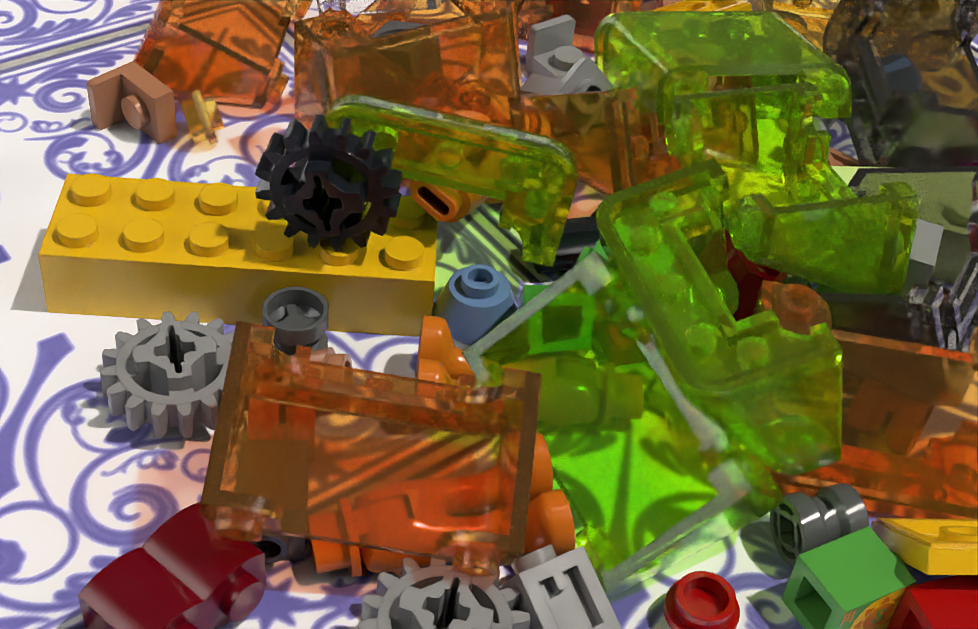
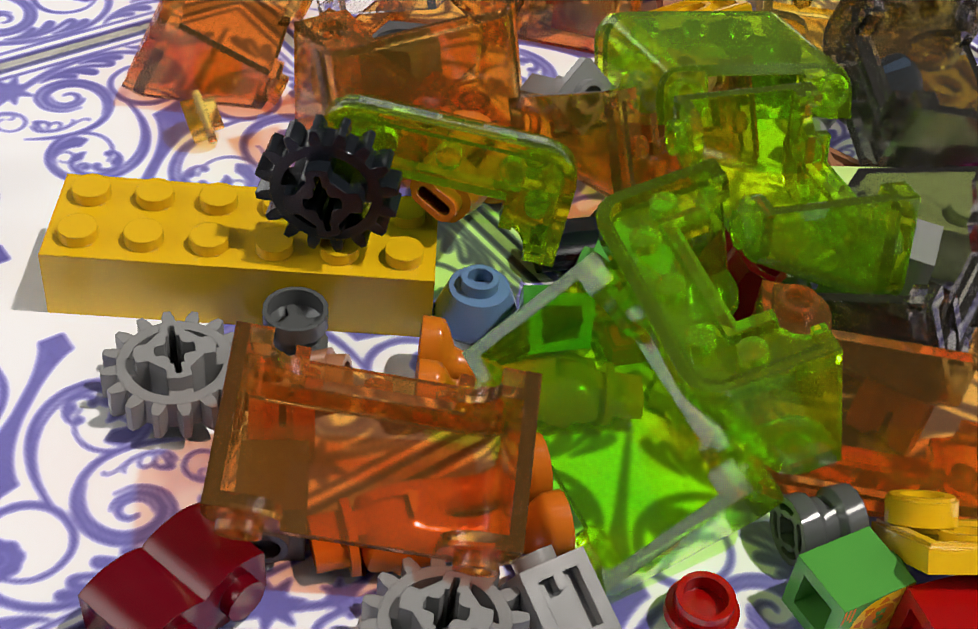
nougat bracket [86,61,178,145] -> none
light grey bracket [525,15,603,78] -> none
none -> yellow tile [884,489,959,529]

